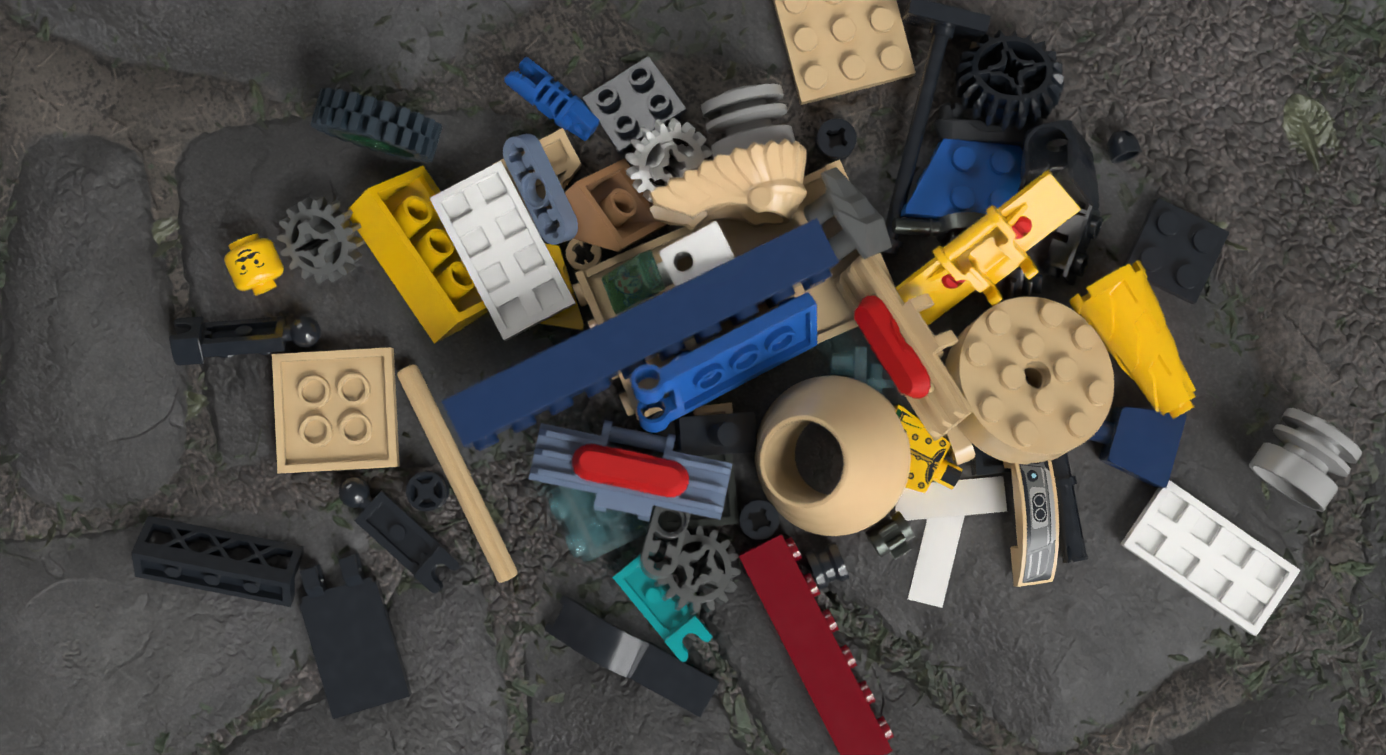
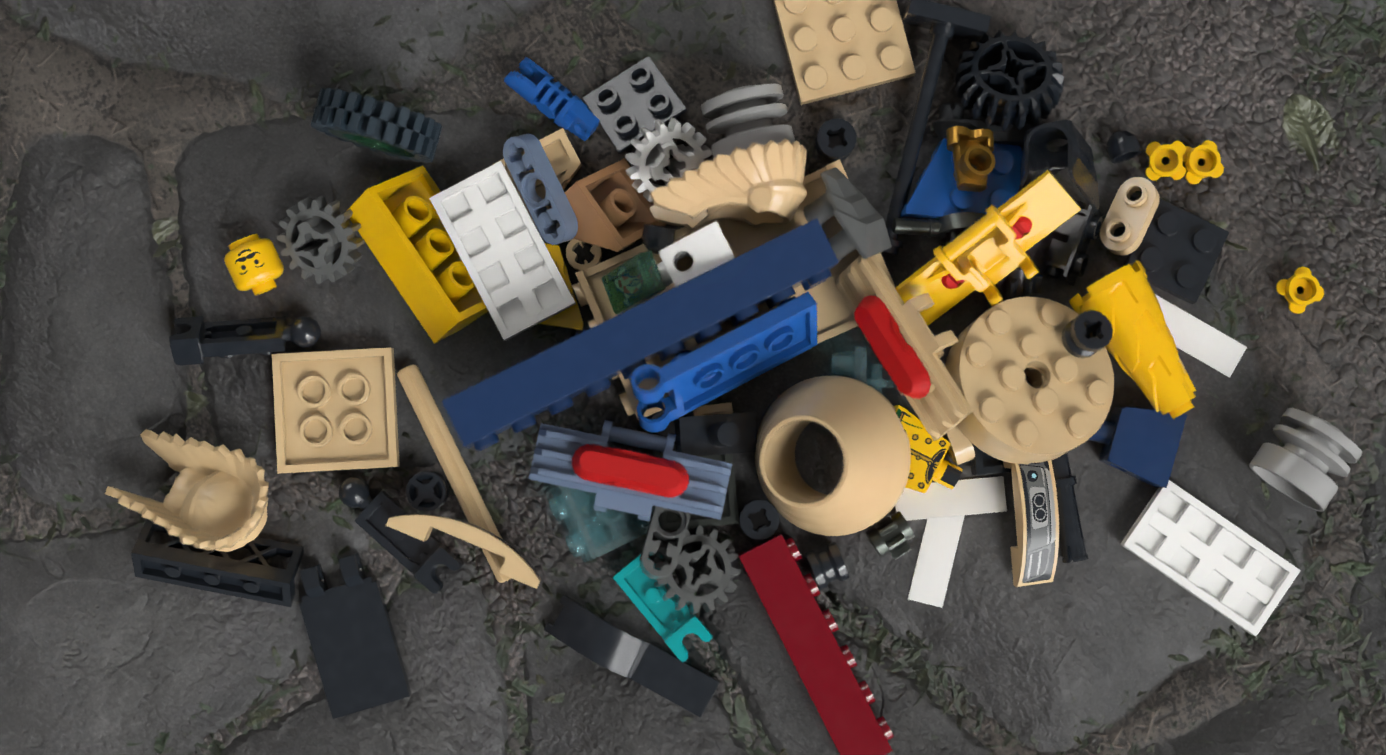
none -> tan piece [105,429,269,552]
none -> tan slope [386,514,541,589]
none -> black hinge [642,224,676,254]
none -> pearl gold plate [947,126,995,192]
none -> black wheel [1062,310,1113,358]
none -> tan plate [1100,177,1160,255]
none -> yellow plate [1146,141,1186,181]
none -> white sticker [1155,294,1247,378]
none -> yellow plate [1182,140,1224,185]
none -> yellow plate [1276,267,1324,314]

